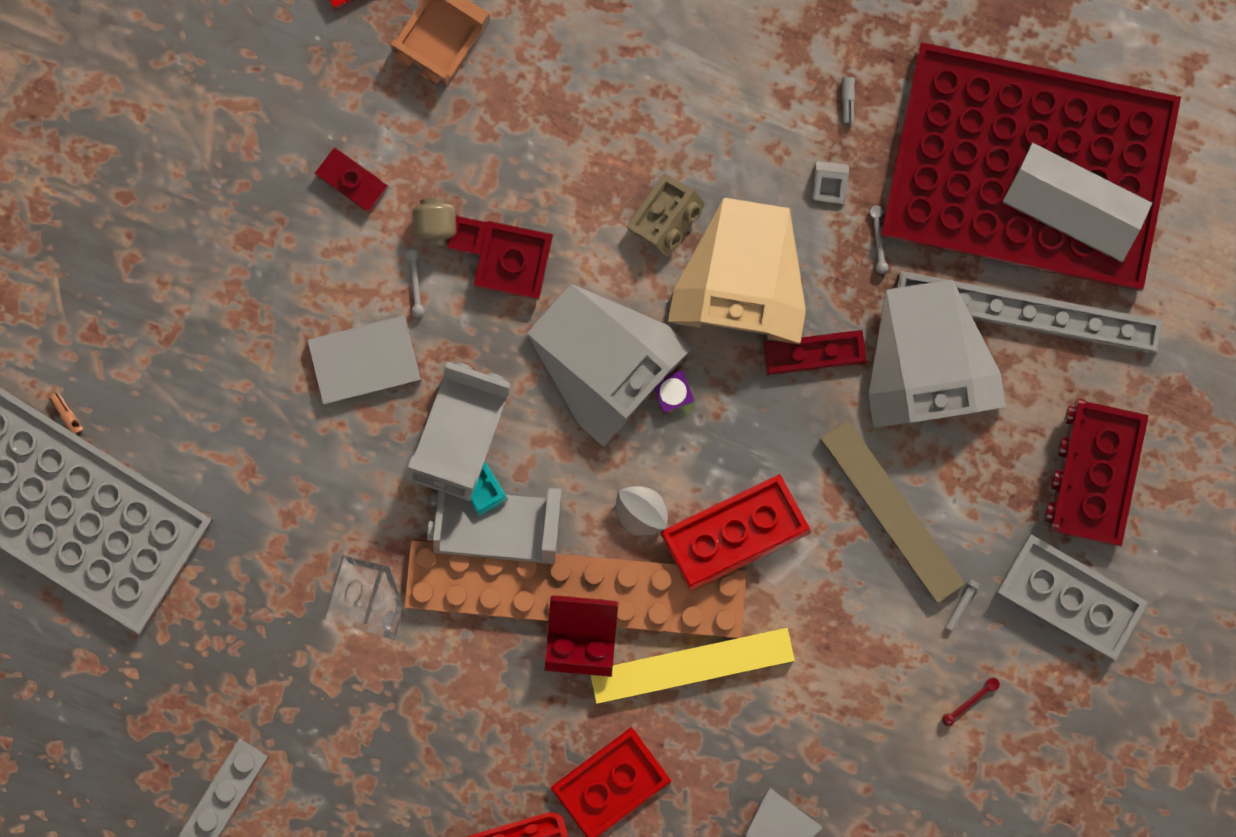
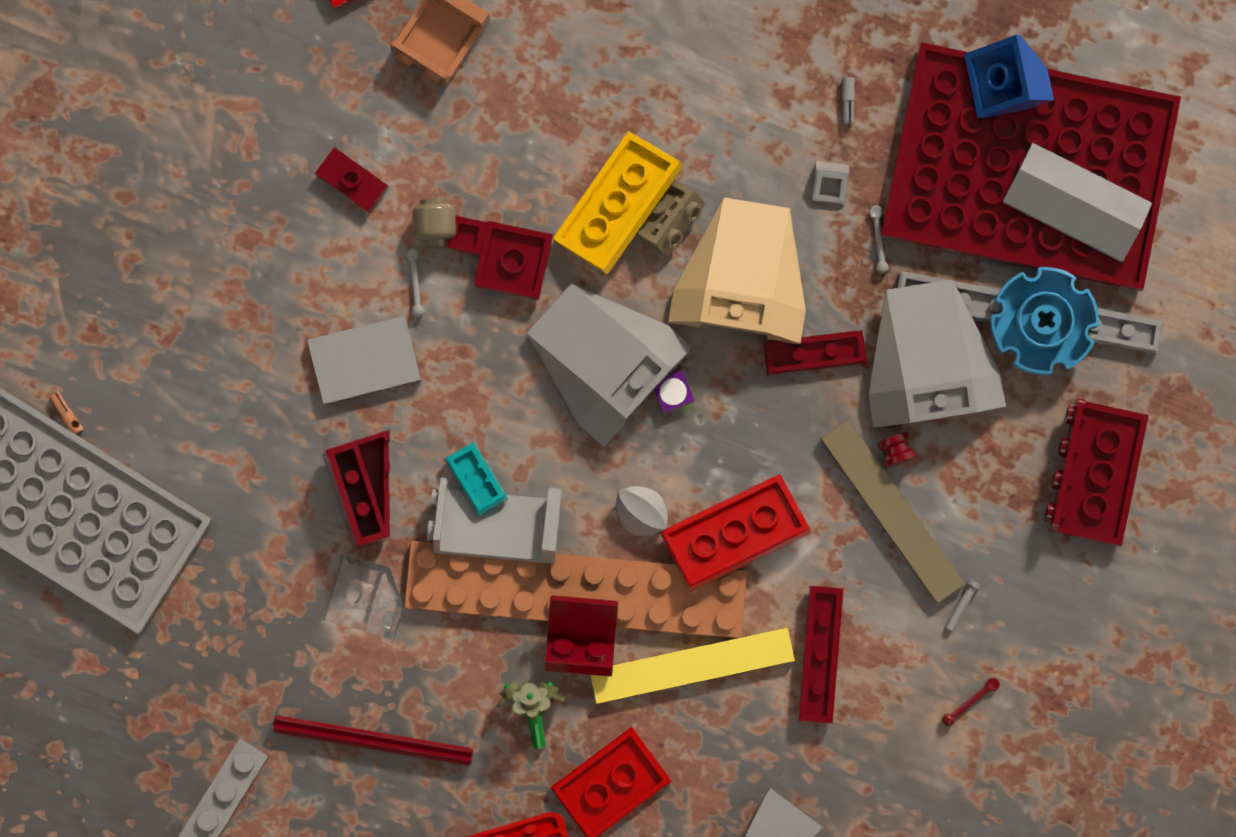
light grey panel [406,362,511,501] -> none
light grey plate [997,534,1149,661] -> none
none -> dark red axle [273,715,473,766]
none -> dark red wedge [322,430,390,551]
none -> olive plant [496,681,566,749]
none -> yellow plate [552,131,683,275]
none -> dark red plate [798,585,844,724]
none -> dark red wheel [876,431,917,468]
none -> blue slope [964,35,1054,118]
none -> dark azure piece [990,267,1099,376]

